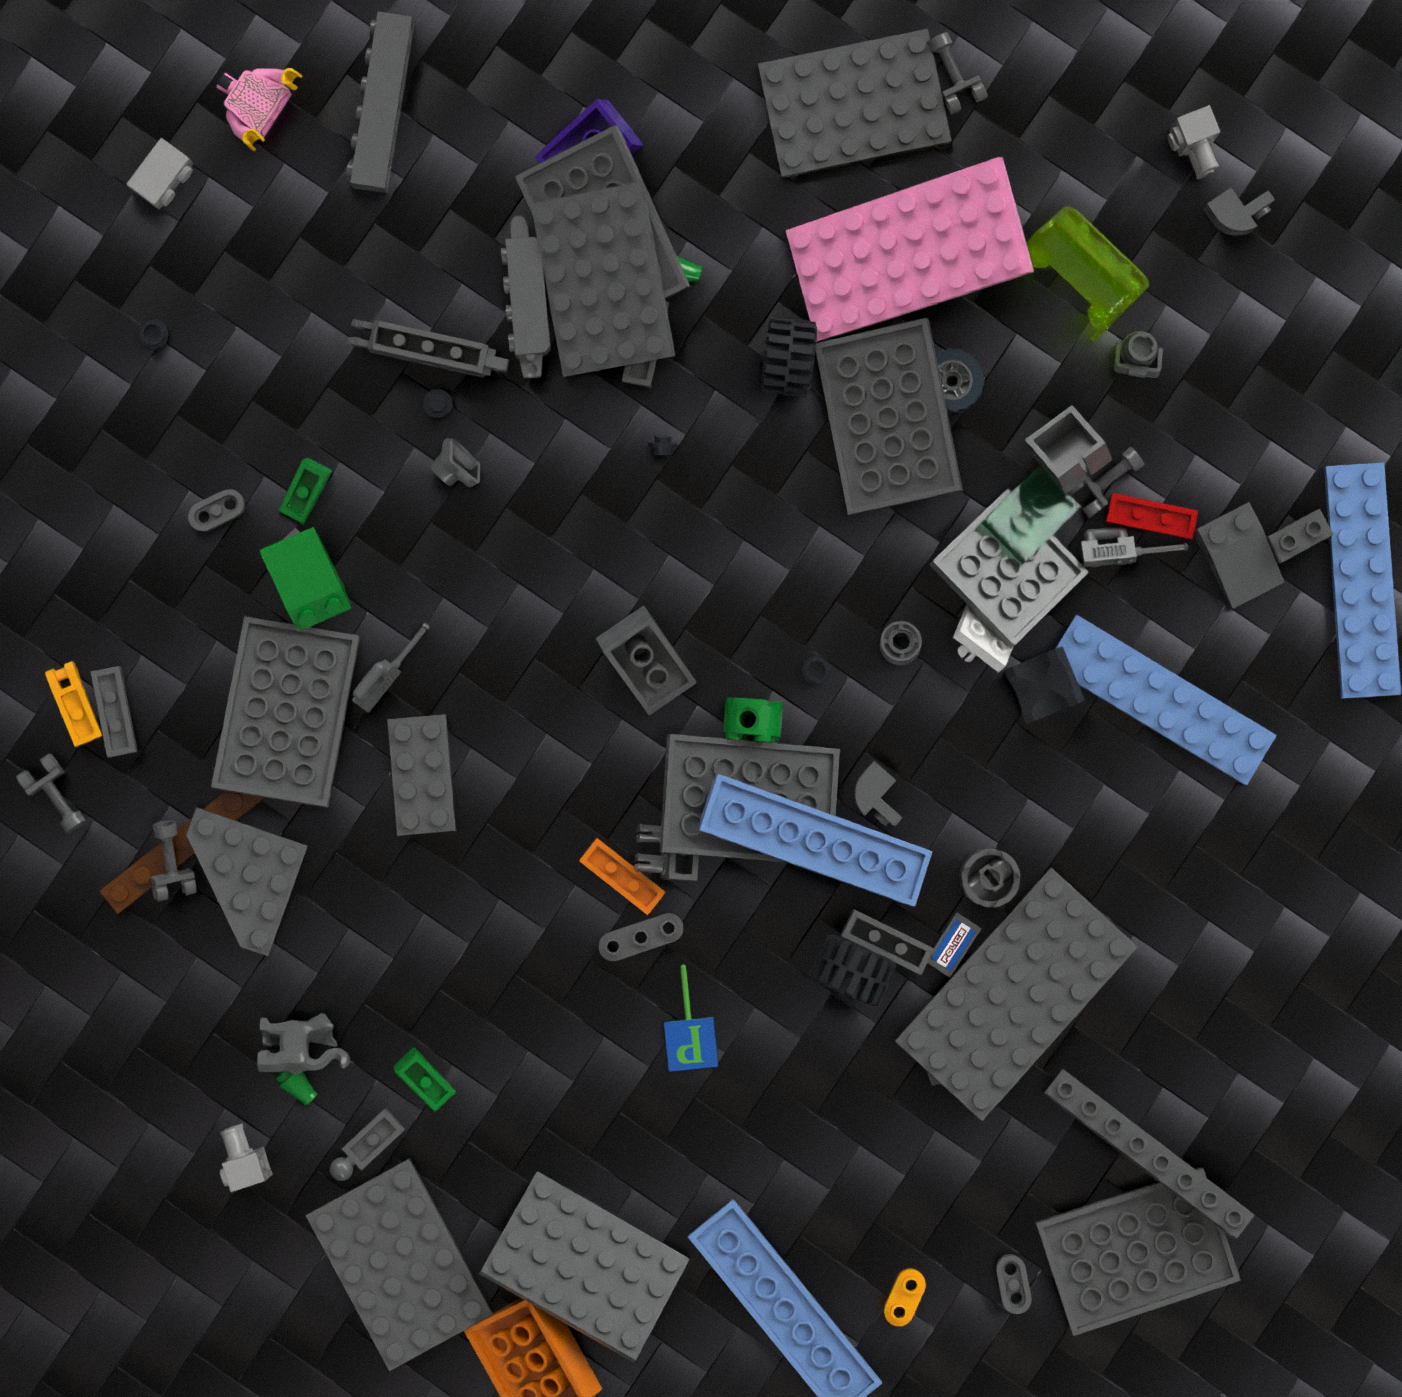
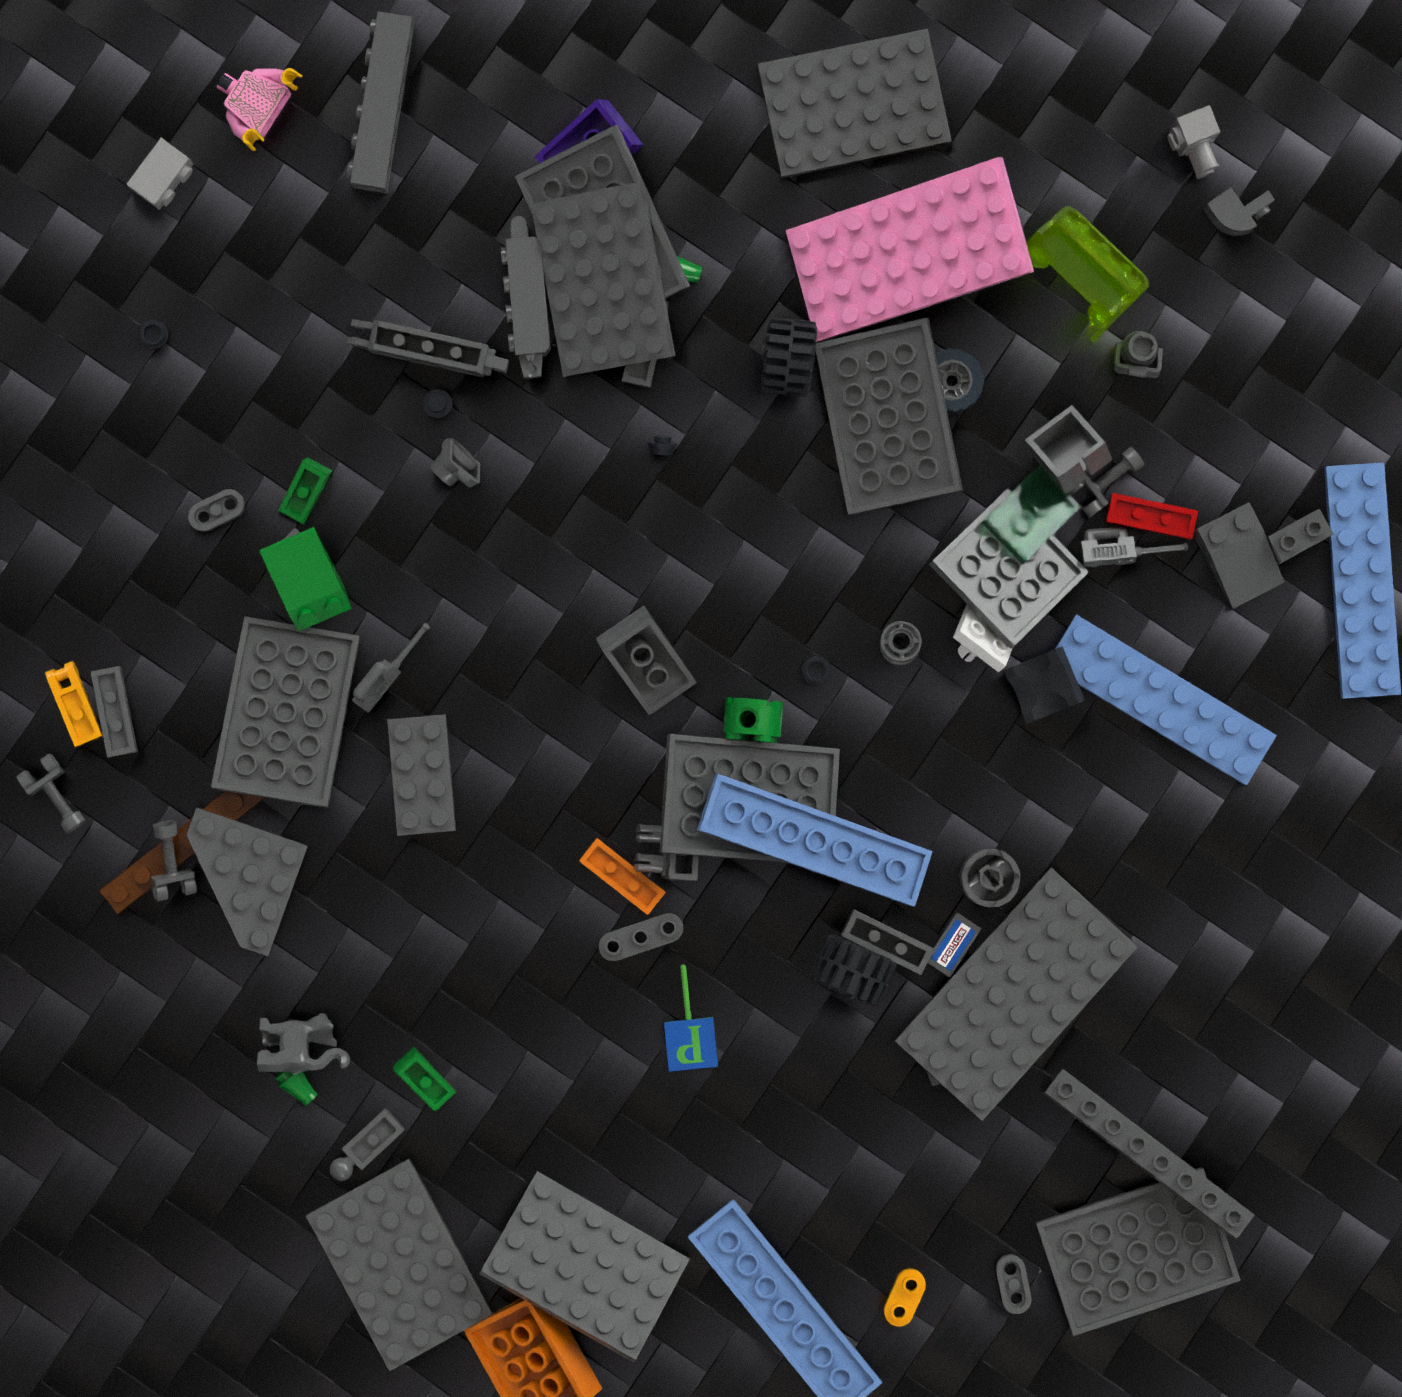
light grey brick [220,1124,273,1192] -> none
dark grey brick [854,761,902,827] -> none
dark grey bar [927,32,988,115] -> none

